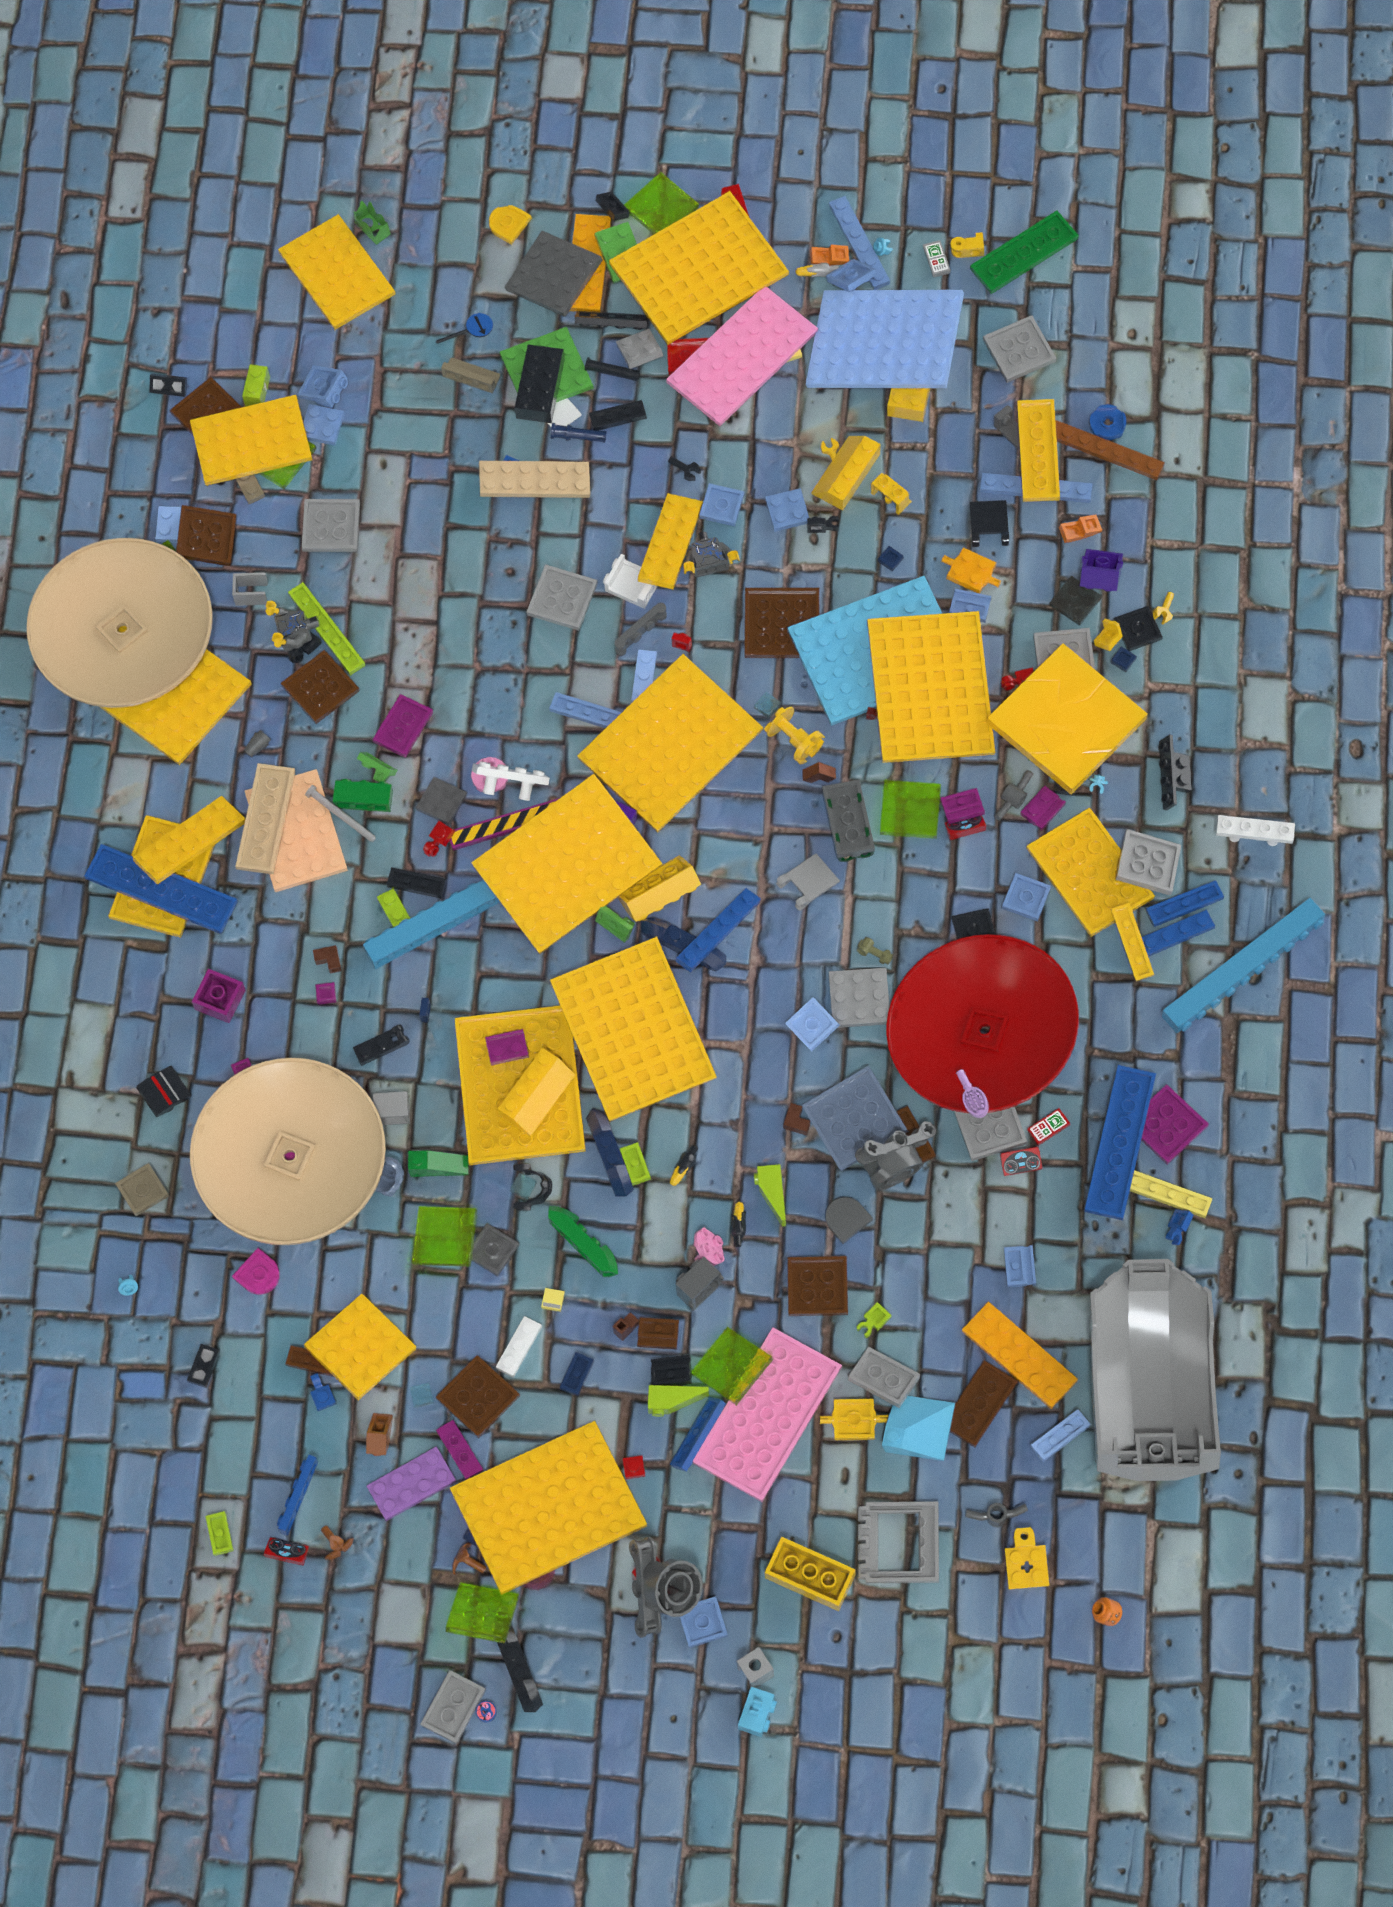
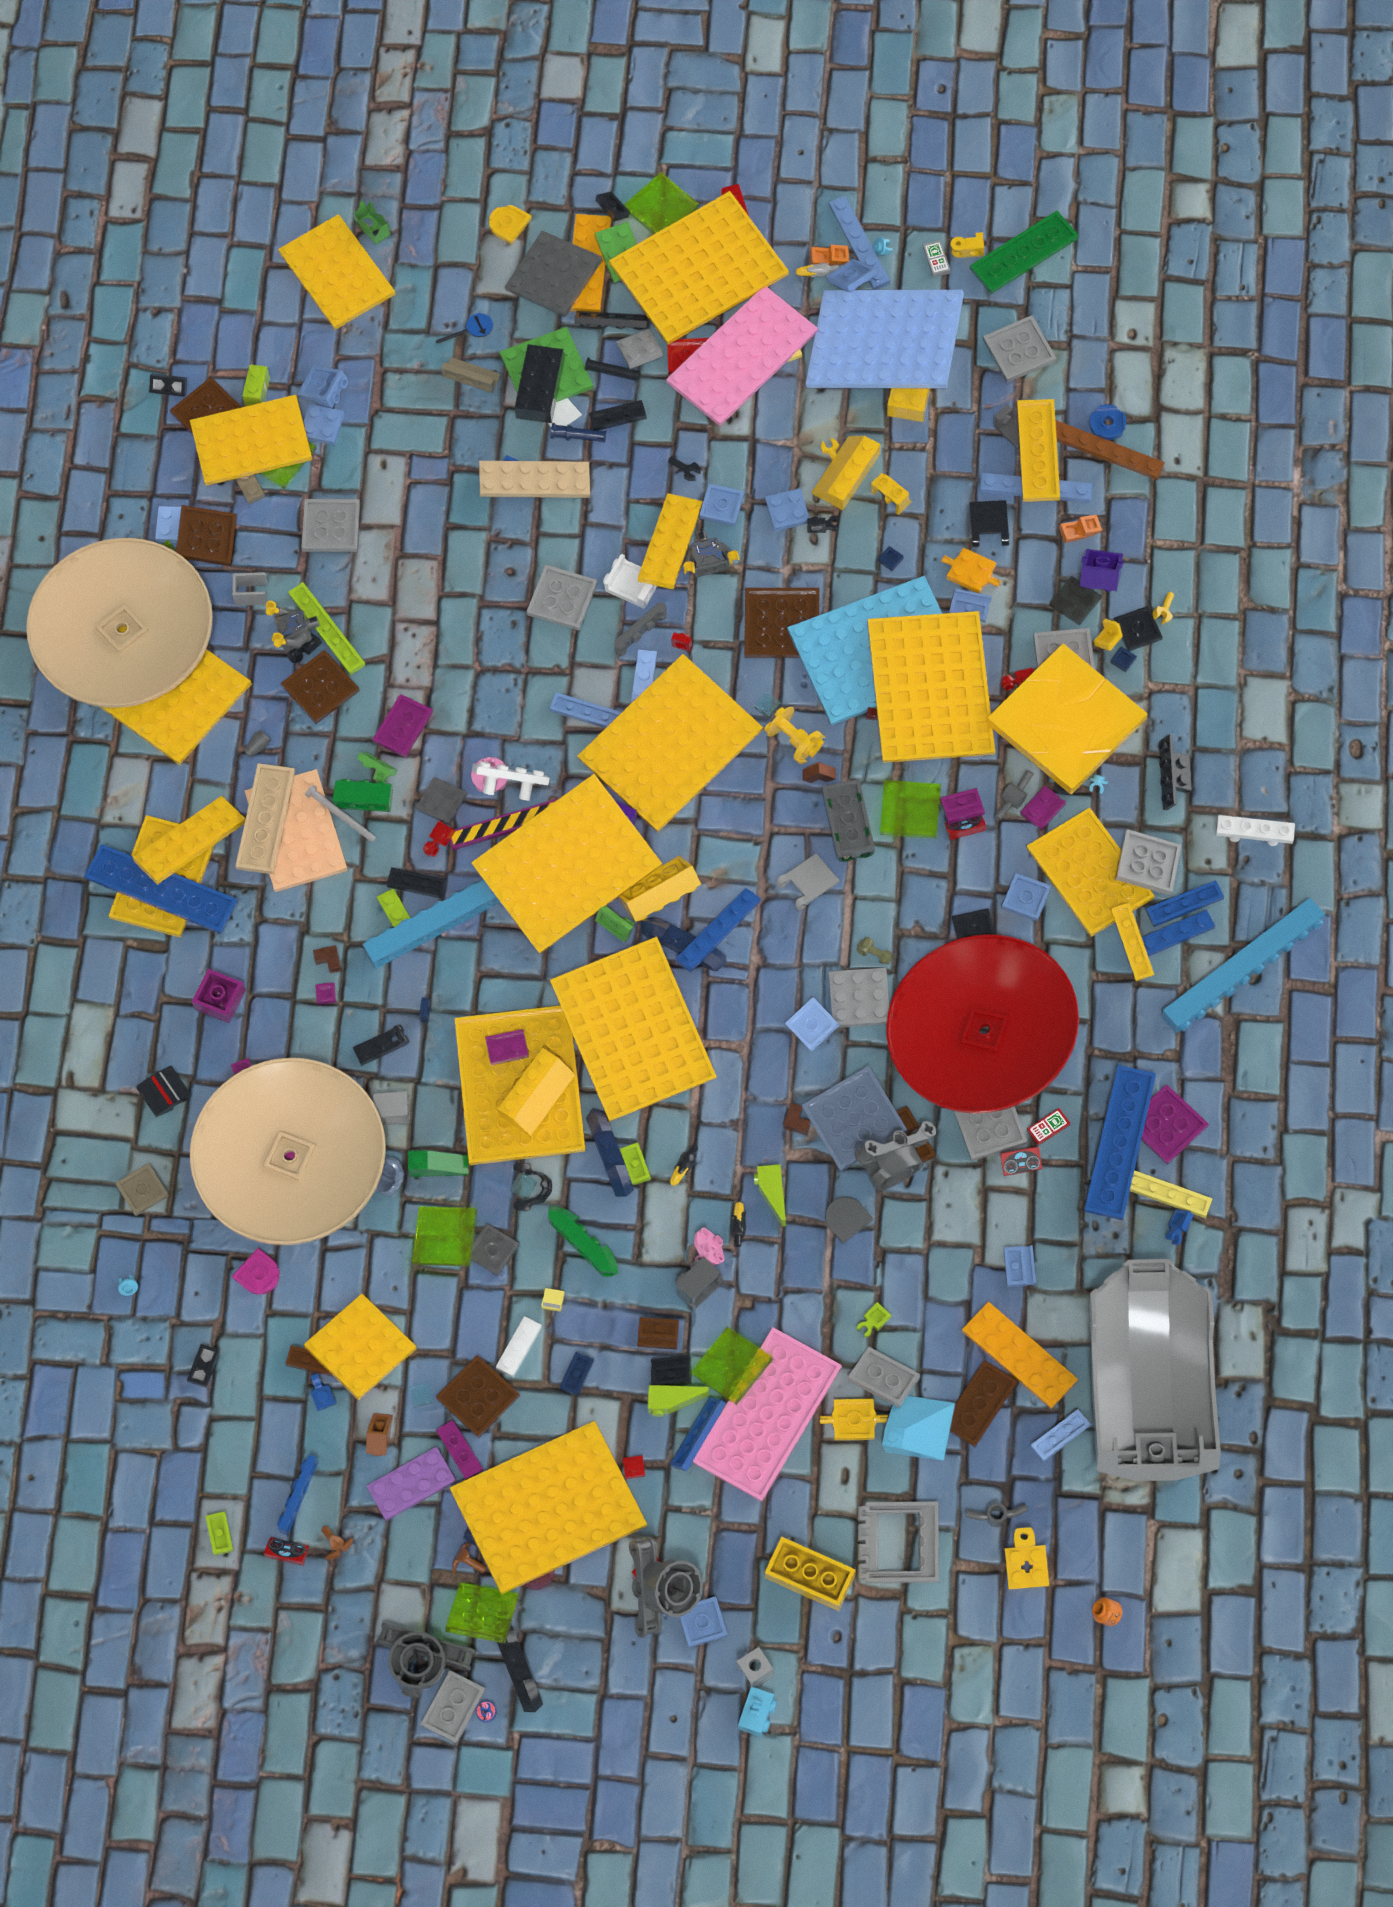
copper piece [612,1313,639,1341] -> none
reddish brown plate [787,1256,848,1316] -> none
lavender piece [956,1070,989,1118] -> none
none -> dark grey piece [376,1623,476,1699]

